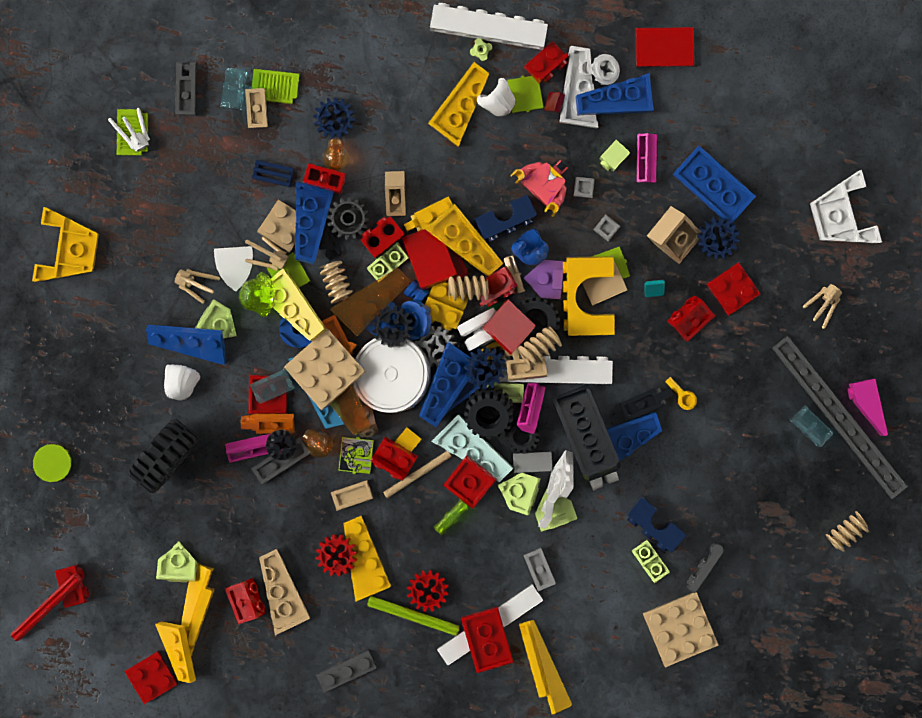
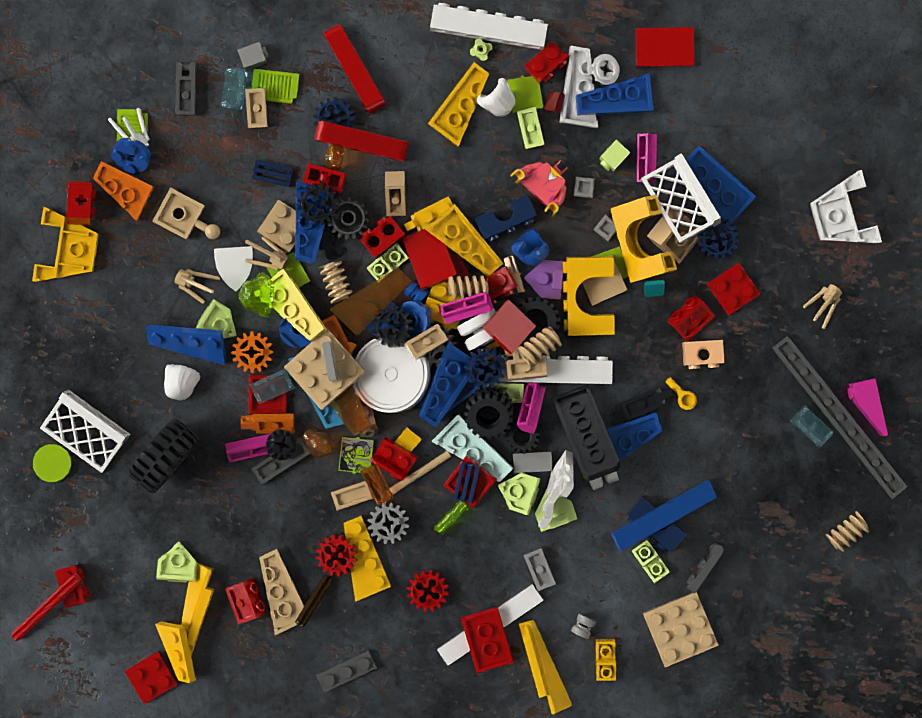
lime axle [367,596,460,636] -> none
none -> white fence [40,390,130,473]
none -> red brick [66,181,96,225]
none -> orange wing [93,161,154,221]
none -> blue plate [111,138,151,174]
none -> tan plate [153,187,220,240]
none -> orange gear [231,331,274,373]
none -> light grey brick [238,42,269,71]
none -> dark brown axle [295,575,333,628]
none -> black gear [297,183,340,225]
none -> red beam [314,121,409,162]
none -> light grey tile [322,341,339,383]
none -> red beam [323,24,386,114]
none -> clear orange tile [360,464,394,505]
none -> light grey gear [368,502,409,544]
none -> tan plate [405,324,448,361]
none -> dark pink piece [440,292,494,324]
none -> dark blue tile [453,461,481,504]
none -> yellowish green plate [517,107,544,149]
none -> light grey wheel [571,613,596,639]
none -> yellow slope [596,639,616,681]
none -> yellow arch [611,195,677,283]
none -> blue tile [611,480,717,551]
none -> white fence [641,153,721,244]
none -> light nougat brick [682,340,724,369]

